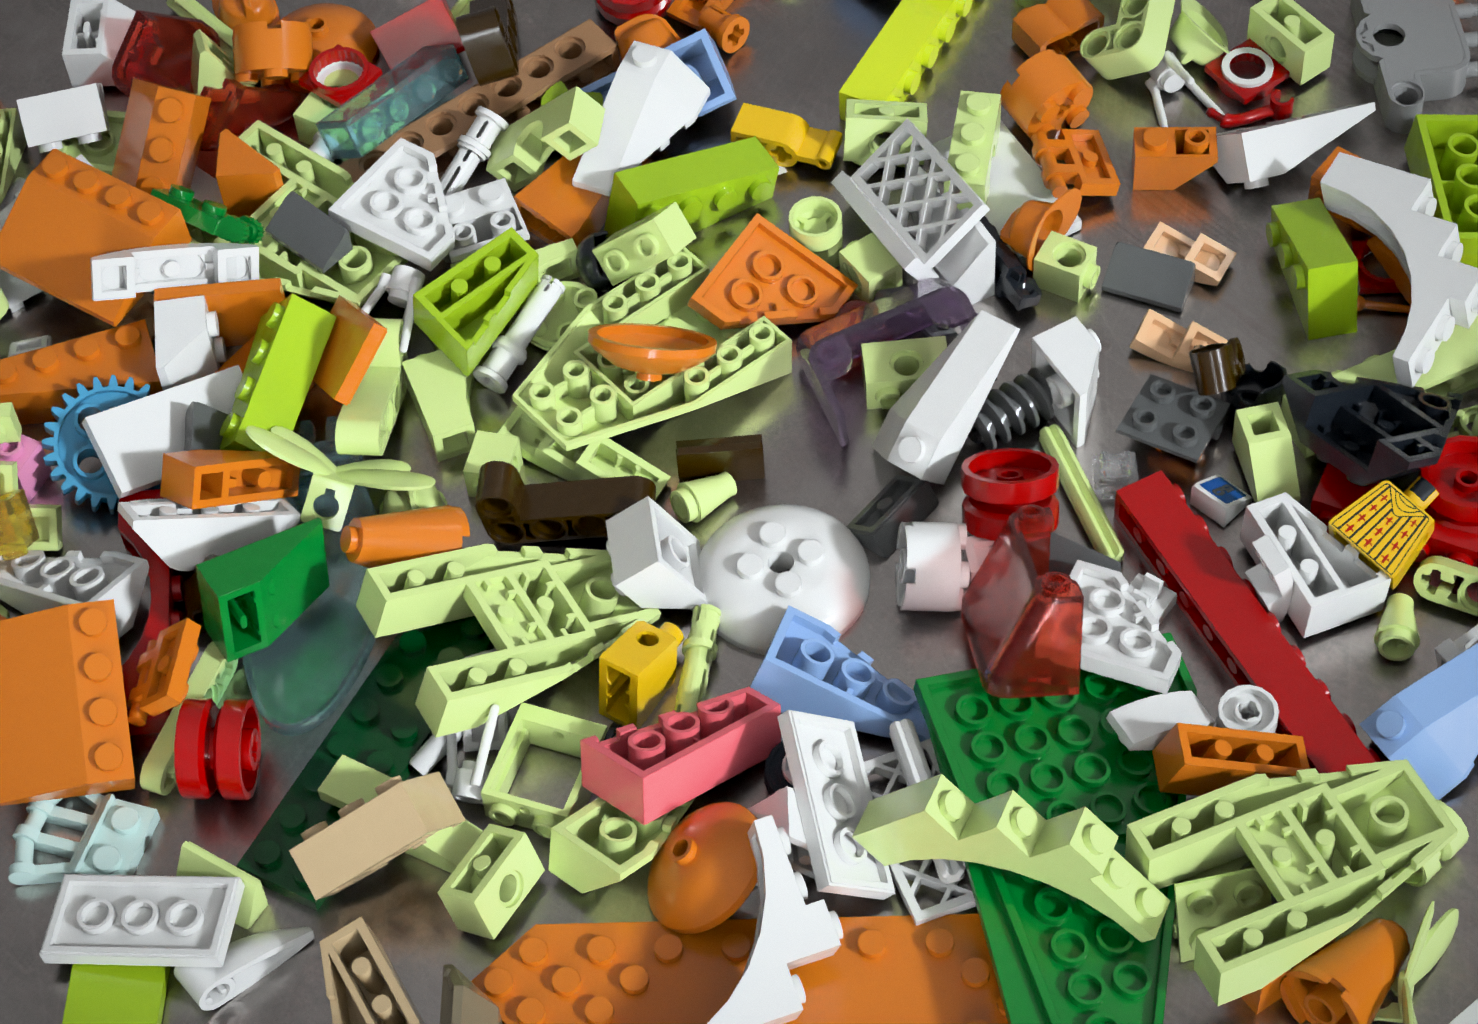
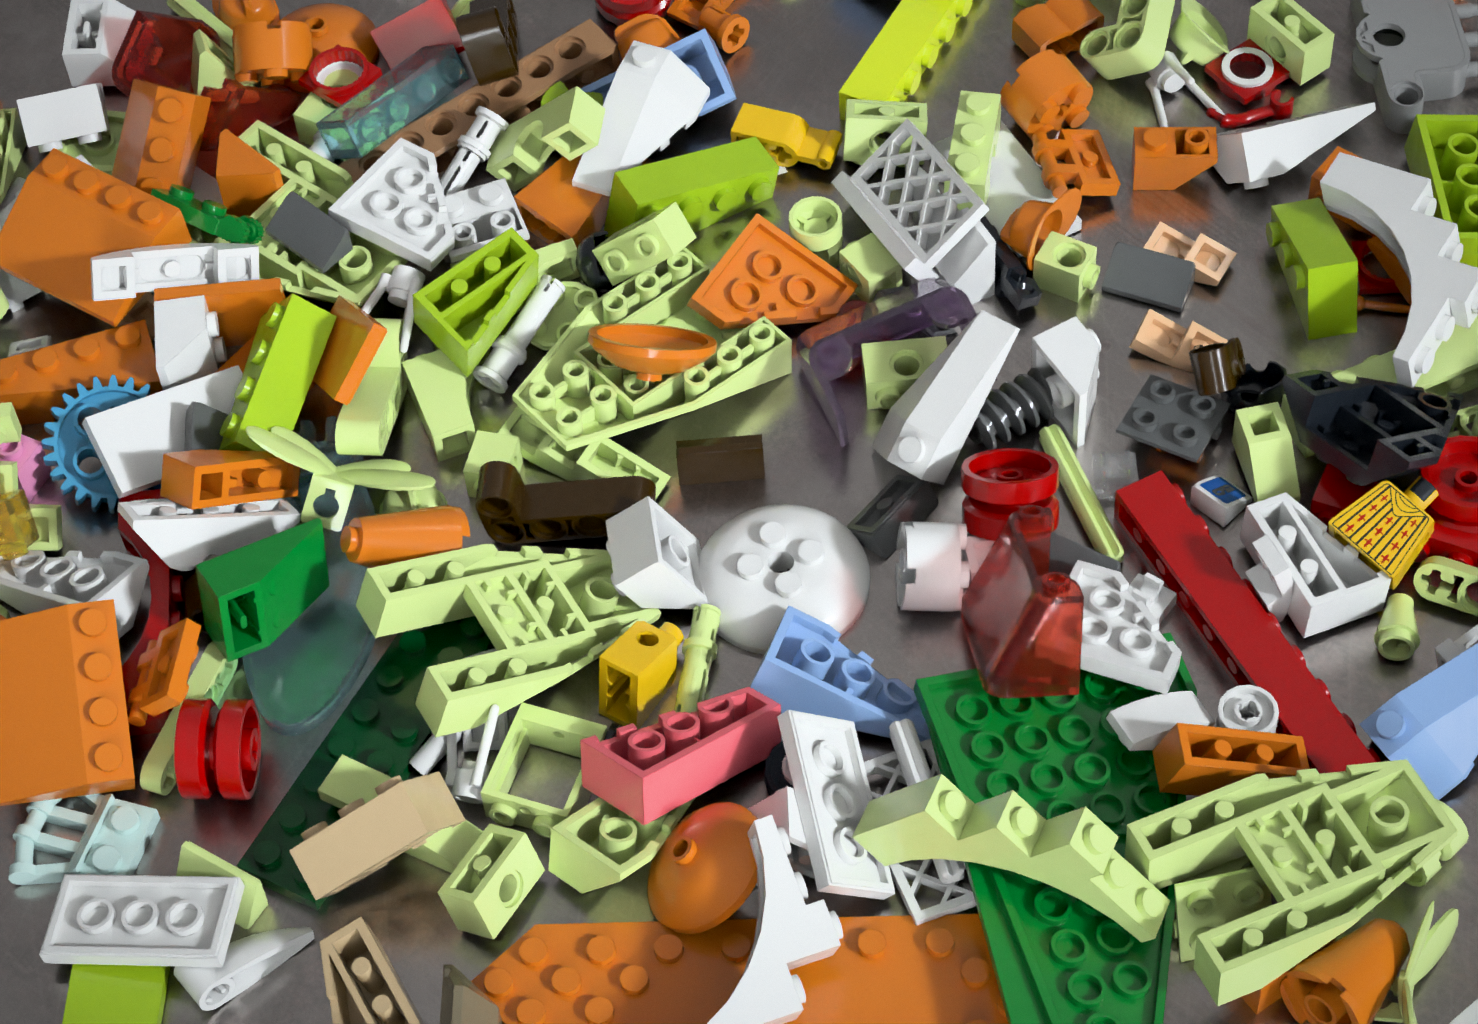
yellowish green cone [670,471,737,523] -> none

